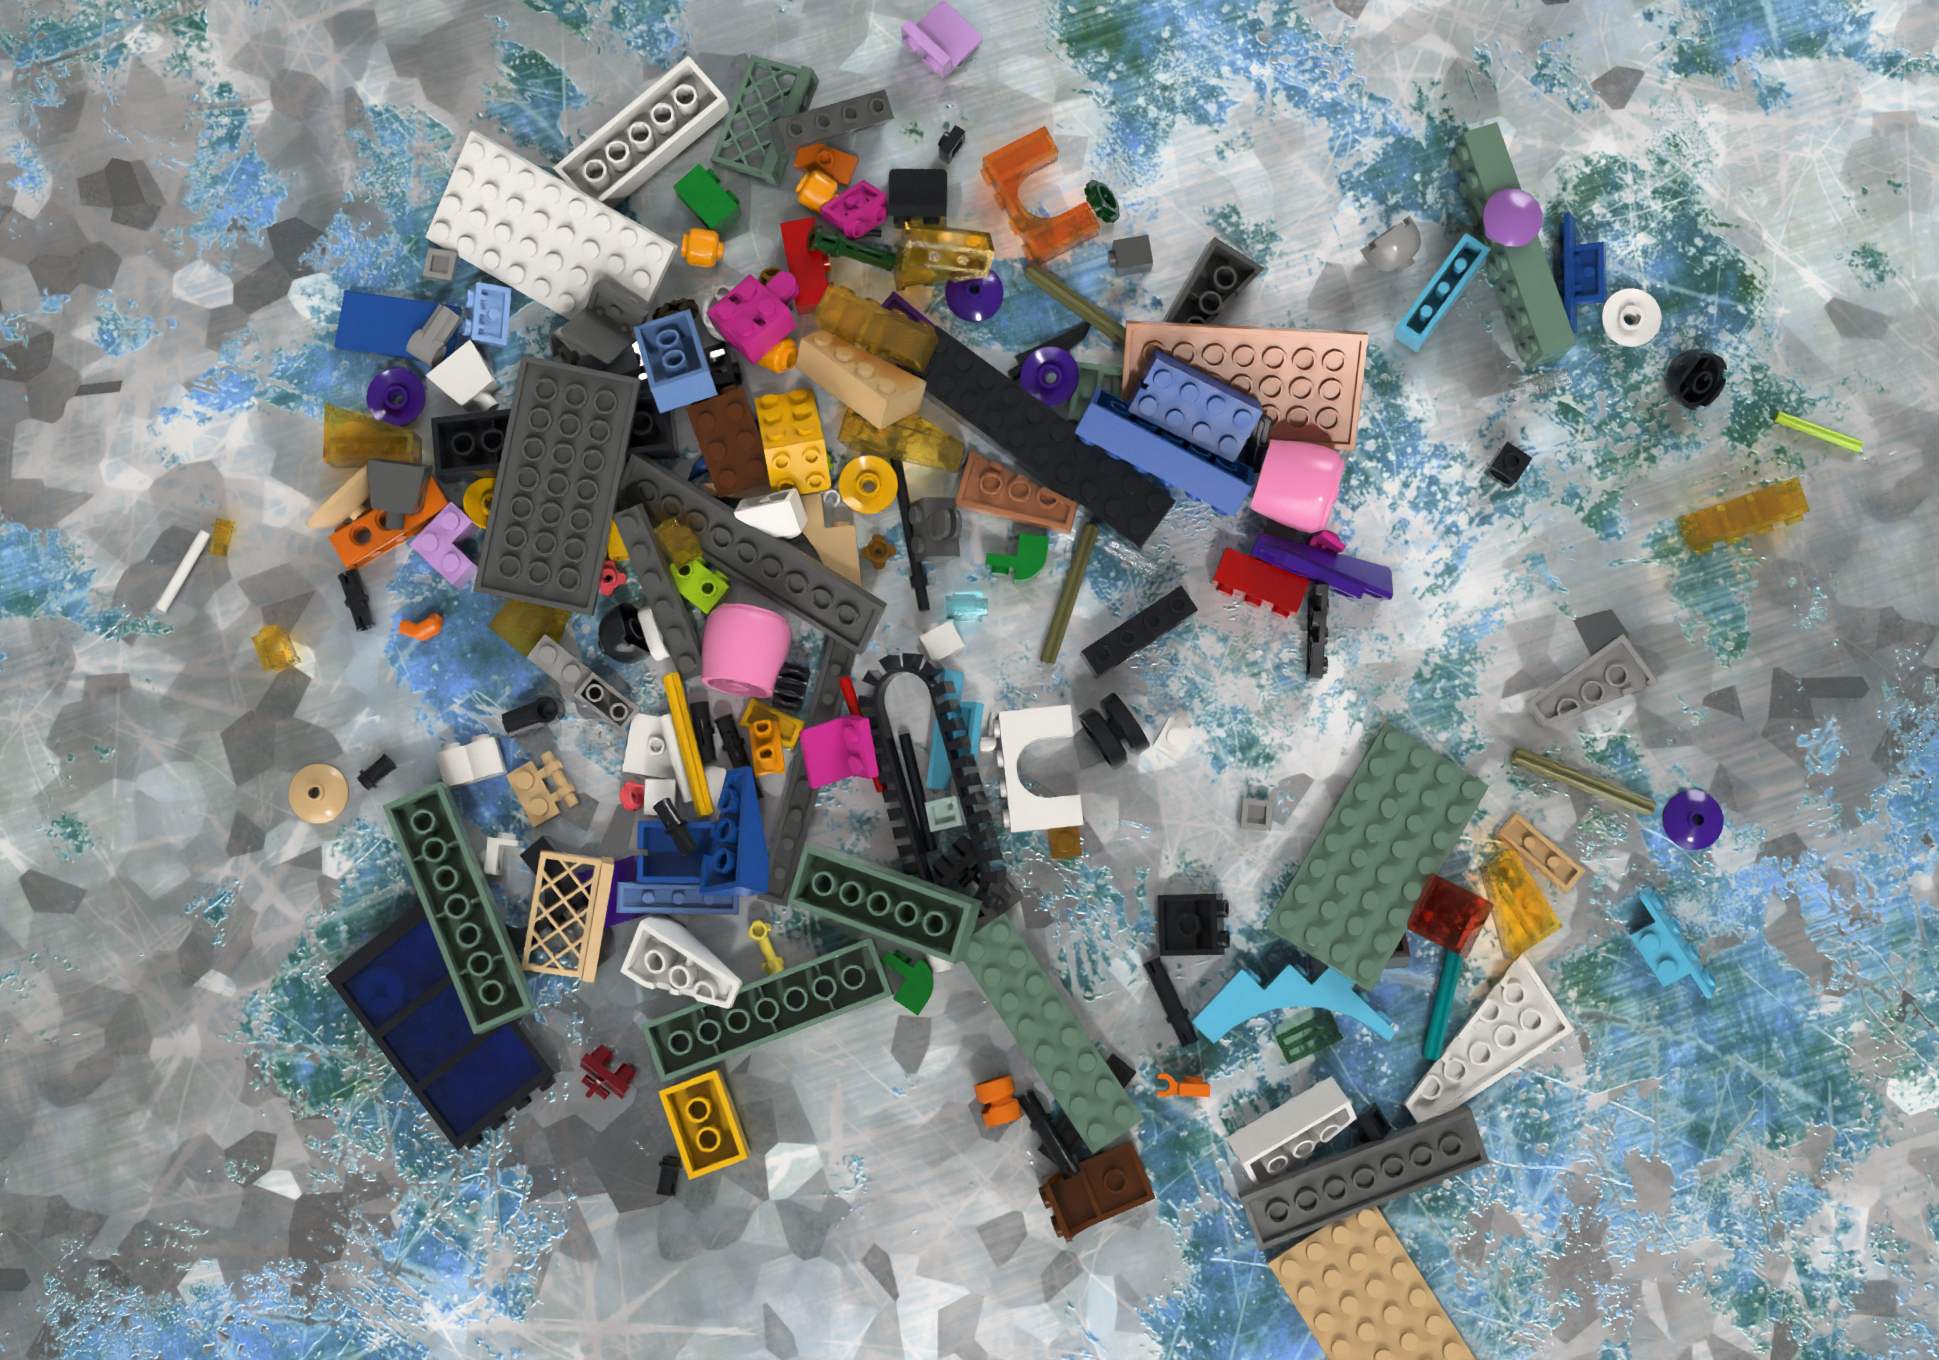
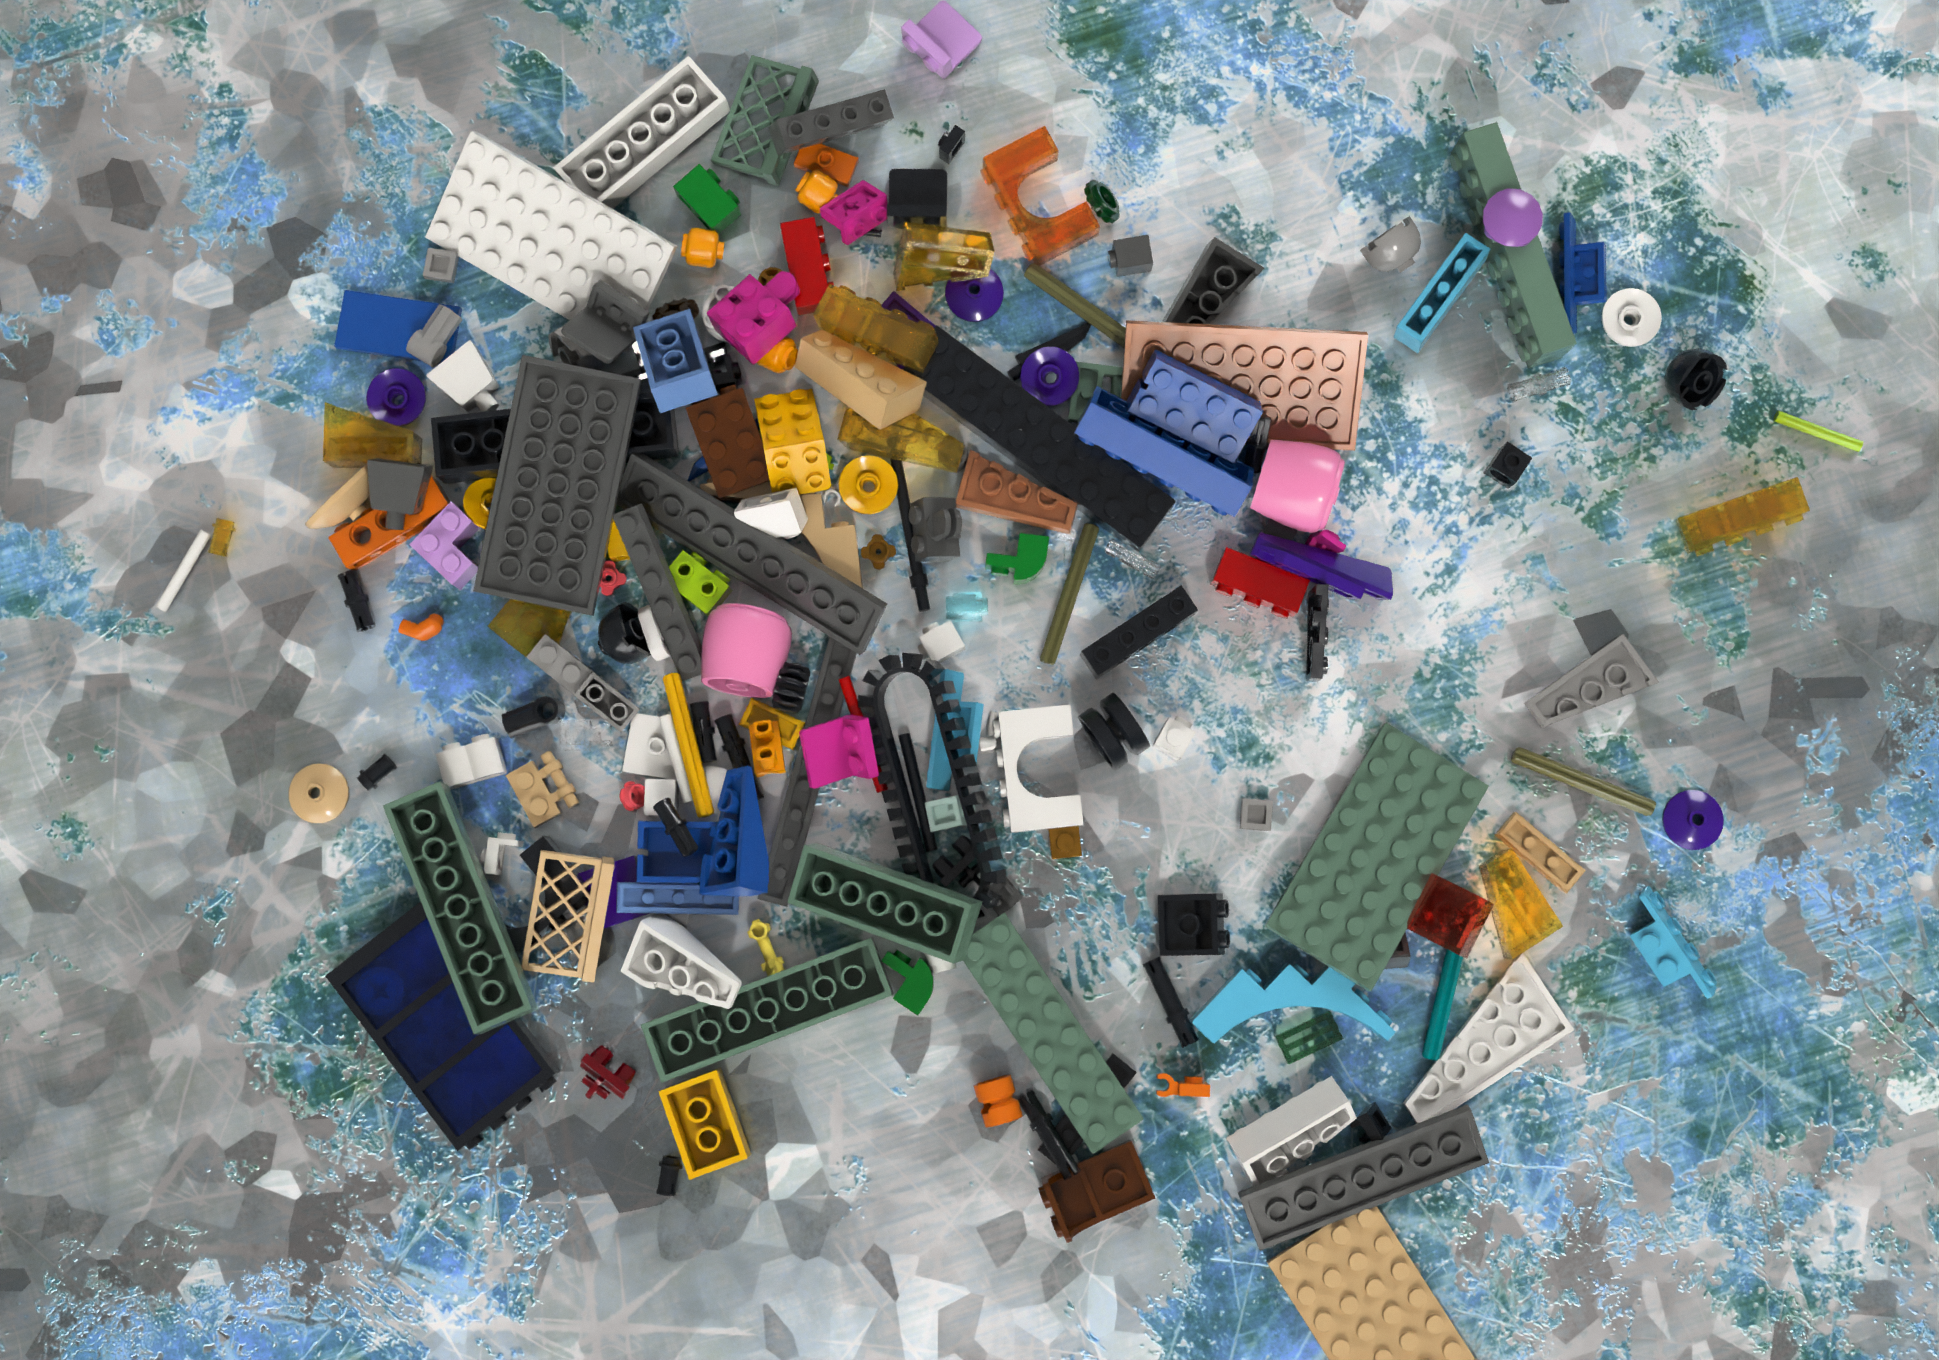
clear yellow brick [251,624,301,674] -> none
light blue bracket [461,282,512,348] -> none
clear yellow brick [654,517,703,569] -> none
dark green pin [806,224,896,272] -> none

